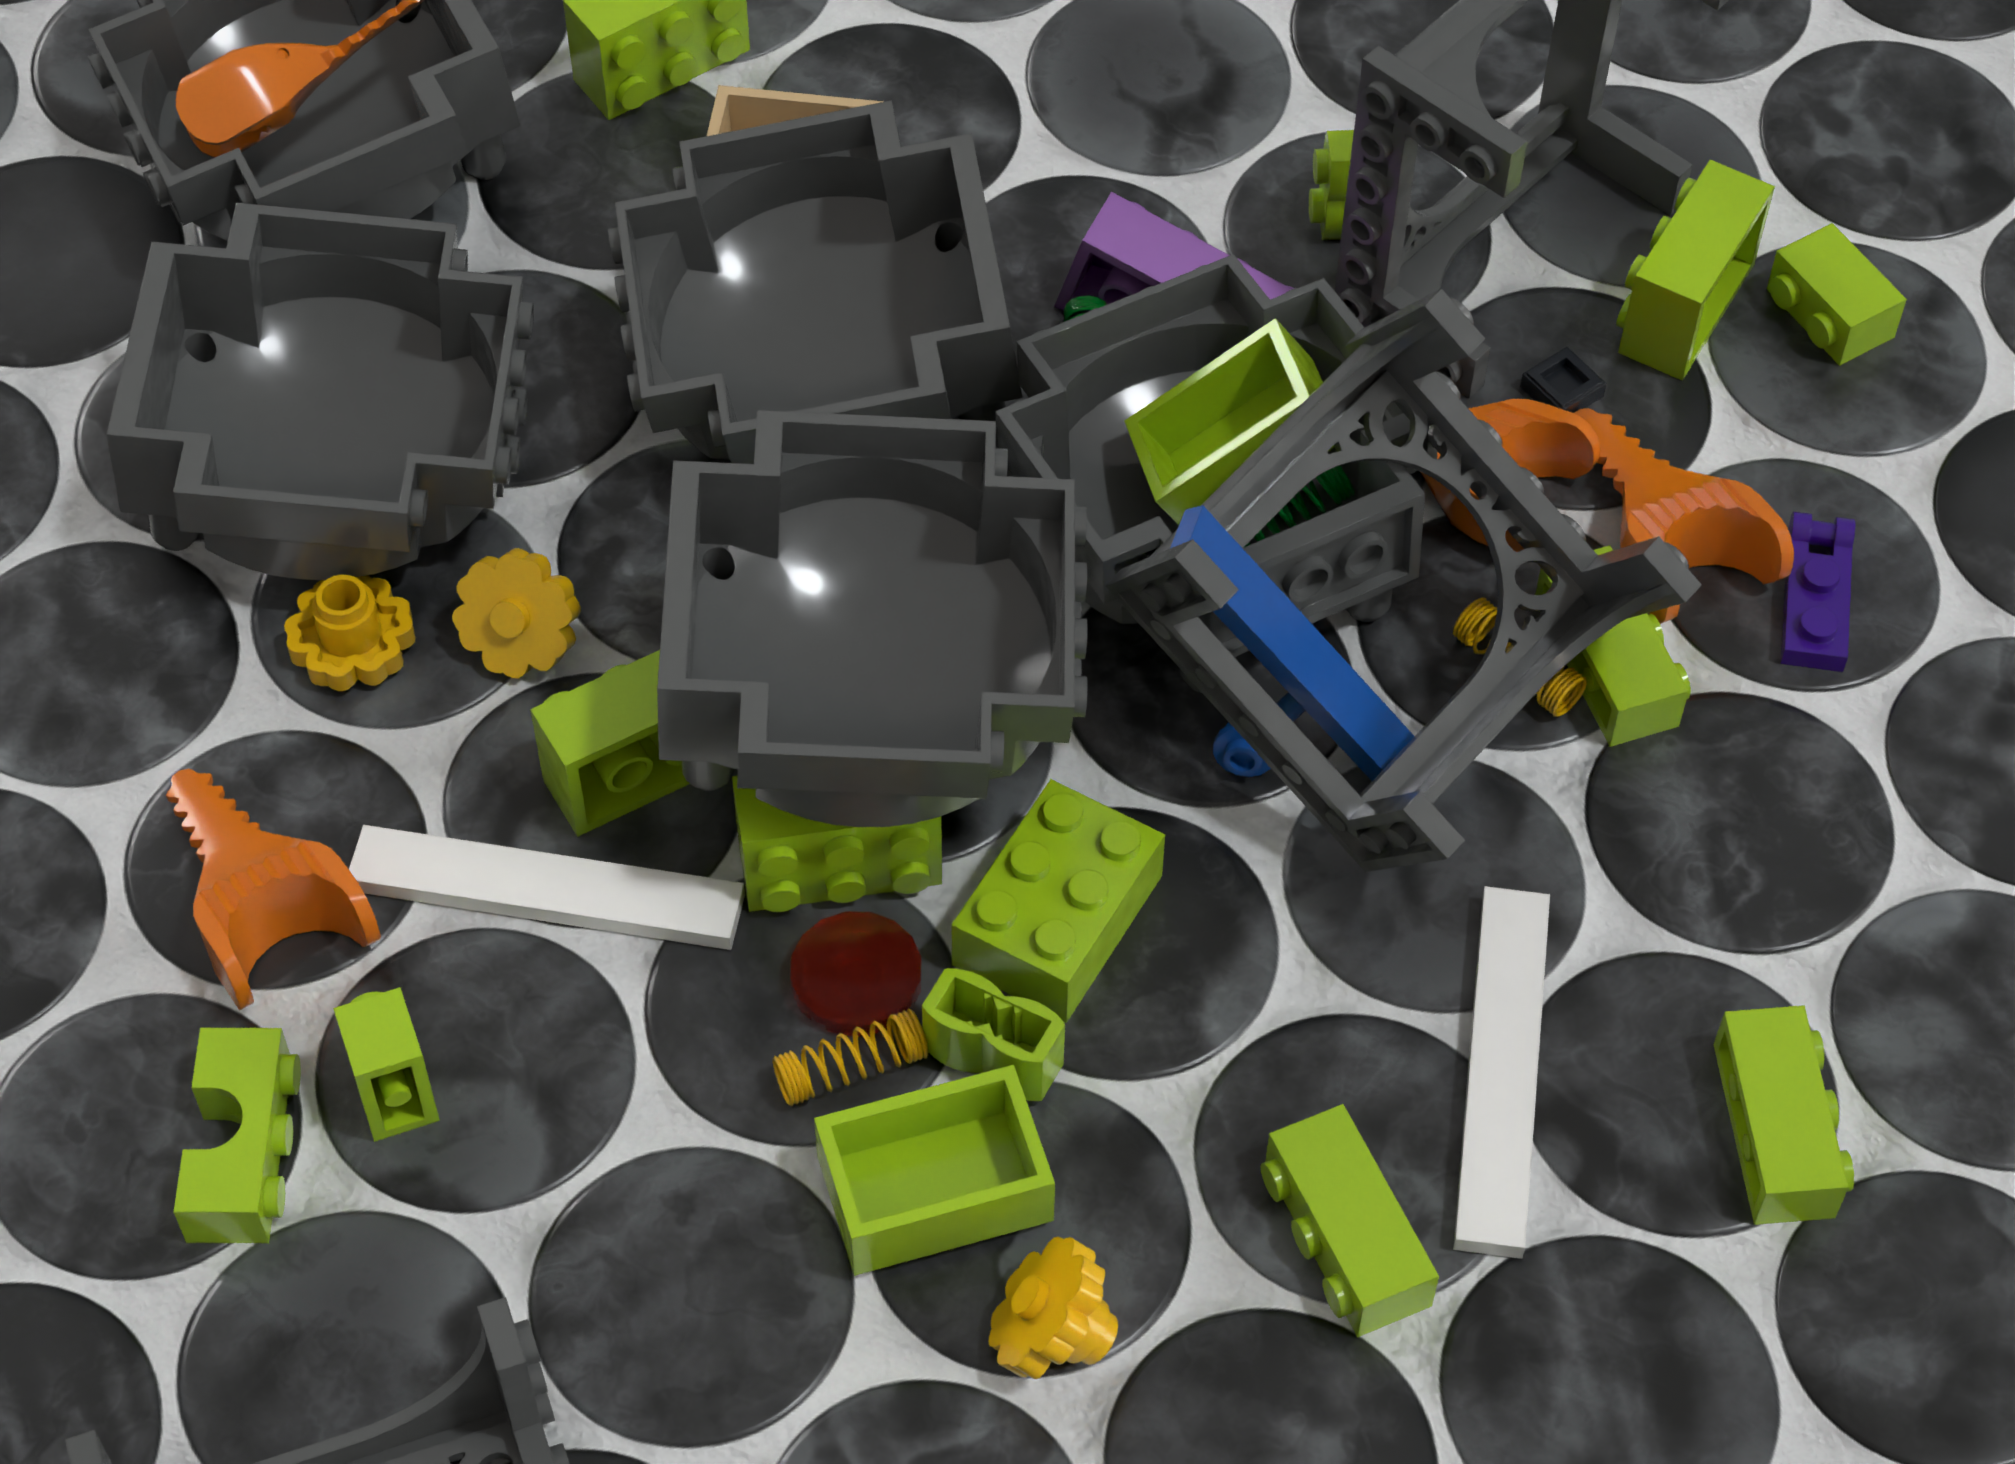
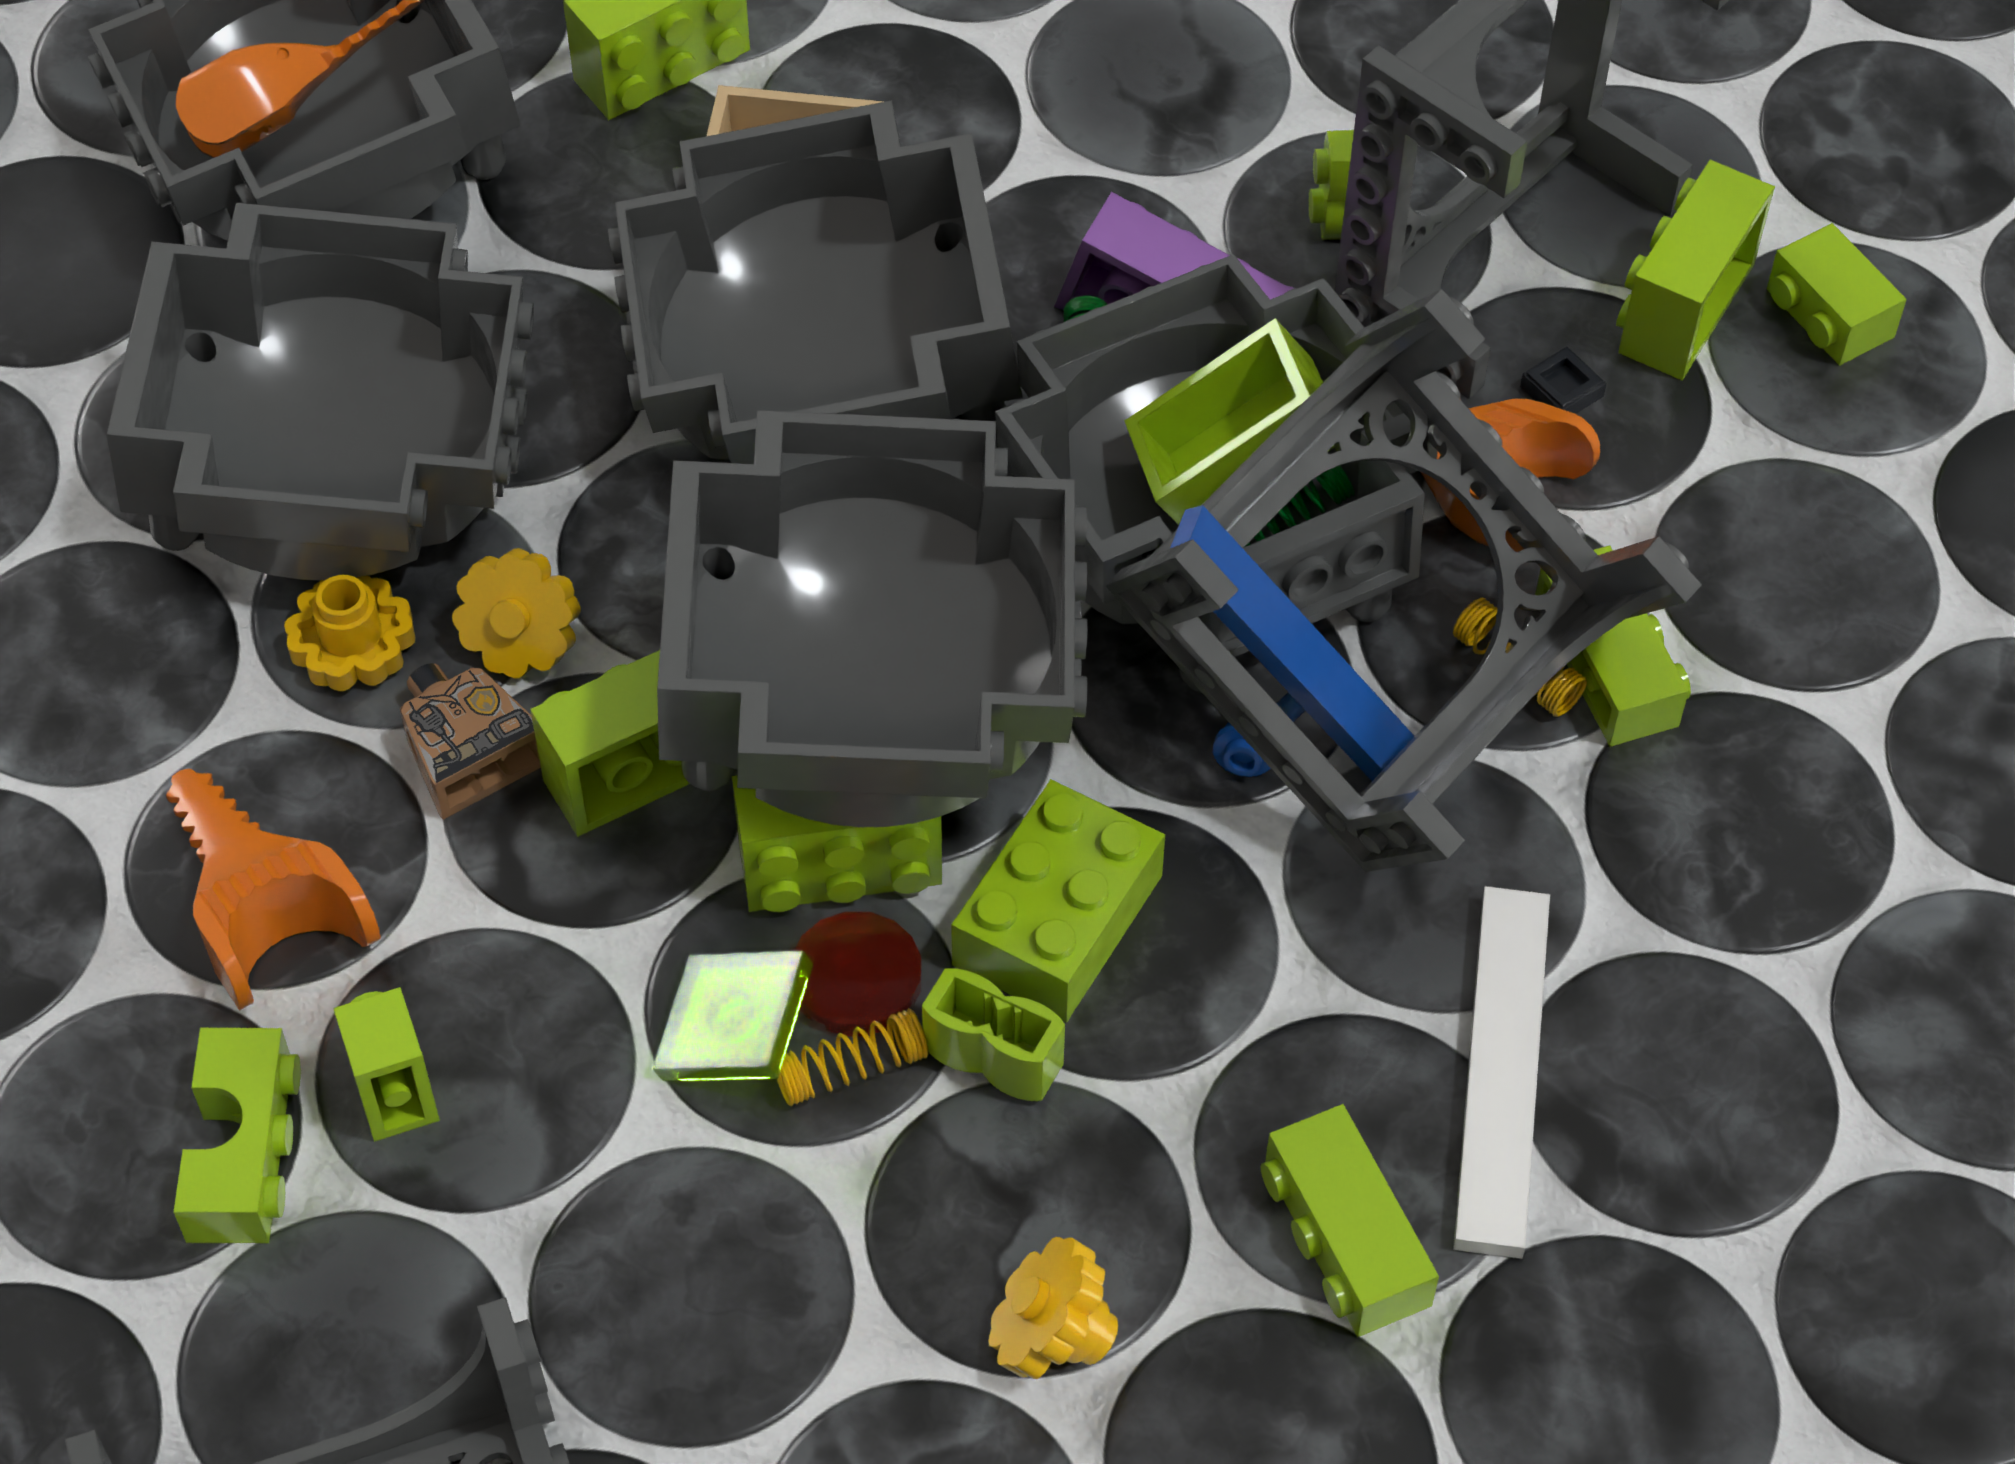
white tile [349,825,745,950] -> none
lime piece [814,1064,1055,1276] -> none
orange animal [1575,408,1794,624] -> none
lime brick [1713,1005,1854,1225] -> none
dark purple plate [1780,512,1856,672] -> none
none -> torso [400,663,541,820]
none -> clear neon green tile [652,951,813,1081]

